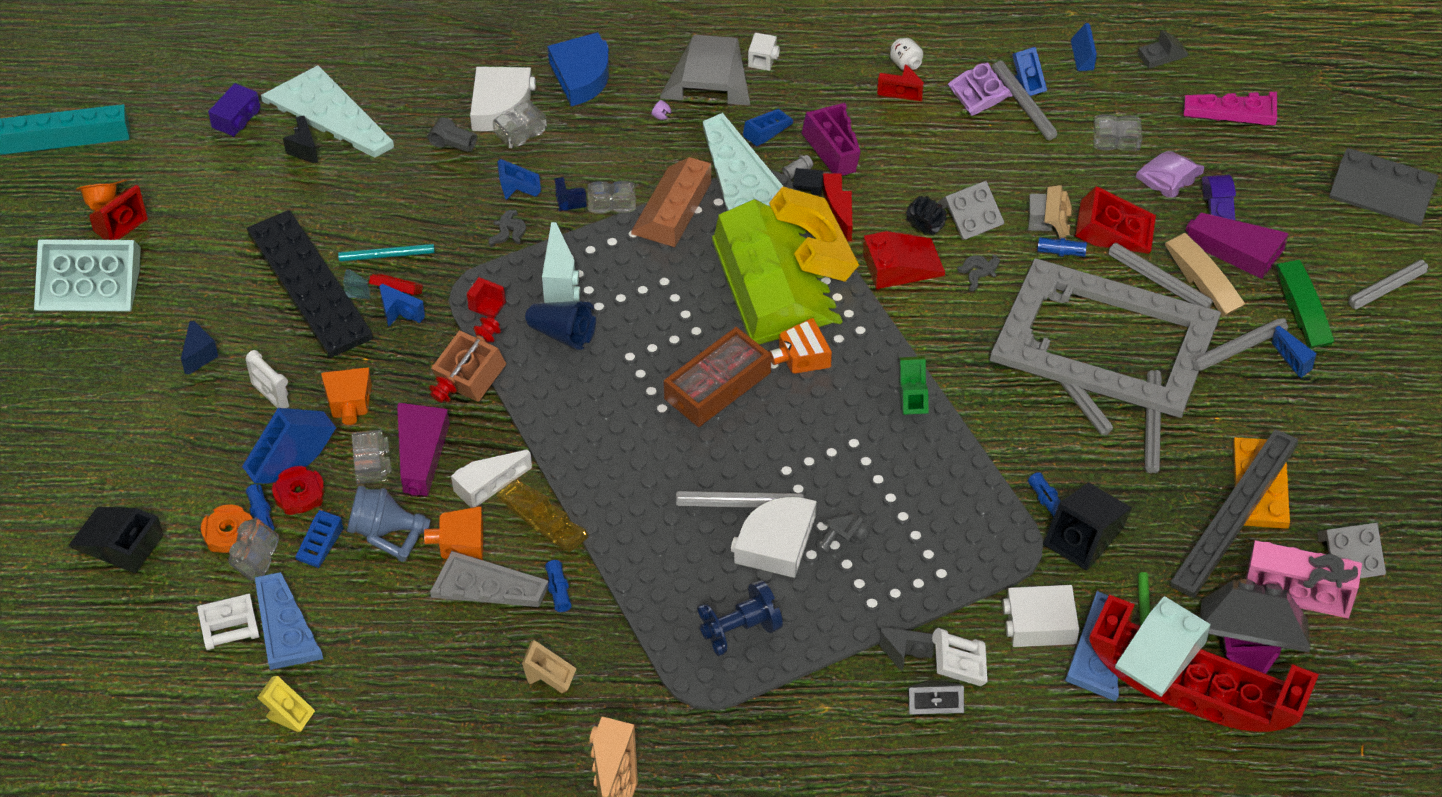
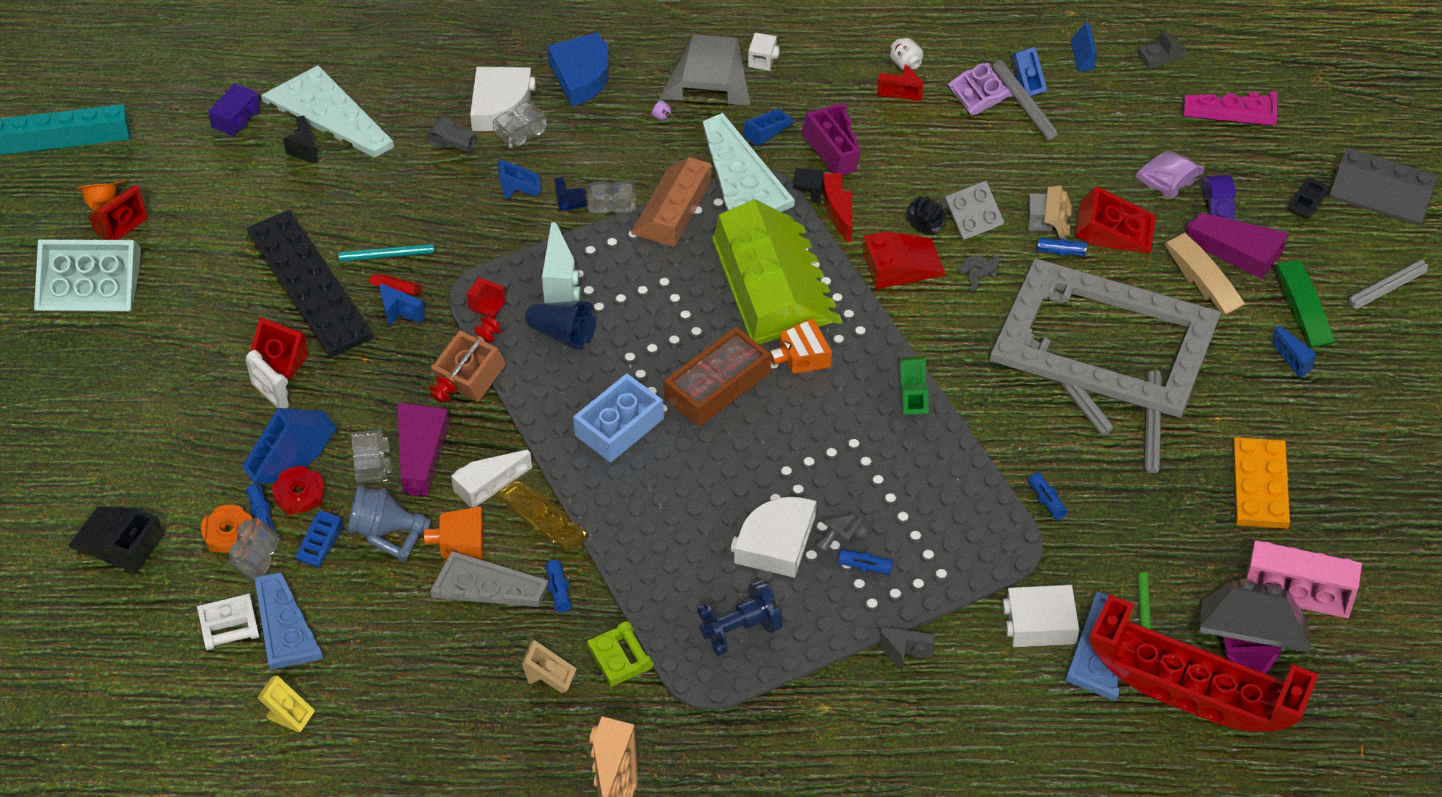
dark blue slope [181,321,218,374] -> none
orange torso [321,367,372,425] -> none
clear light blue slope [343,269,370,299] -> none
dark grey piece [489,210,526,248] -> none
light grey axle [676,491,804,508] -> none
yellow arch [769,186,859,281] -> none
light grey pin [782,155,813,180] -> none
flat silver slope [909,680,964,714] -> none
white plate [932,628,988,686] -> none
black slope [1043,482,1132,571] -> none
clear brick [1093,114,1142,151] -> none
light grey axle [1109,243,1213,308] -> none
light aqua slope [1115,596,1211,697] -> none
dark grey plate [1171,429,1298,598] -> none
light grey axle [1192,318,1288,371] -> none
dark grey piece [1303,554,1358,588] -> none
light grey bracket [1317,523,1386,578] -> none
none -> red slope [246,317,309,380]
none -> light blue brick [573,373,664,463]
none -> lime plate [587,621,654,687]
none -> blue pin [838,548,893,576]
none -> black slope [1287,177,1330,219]

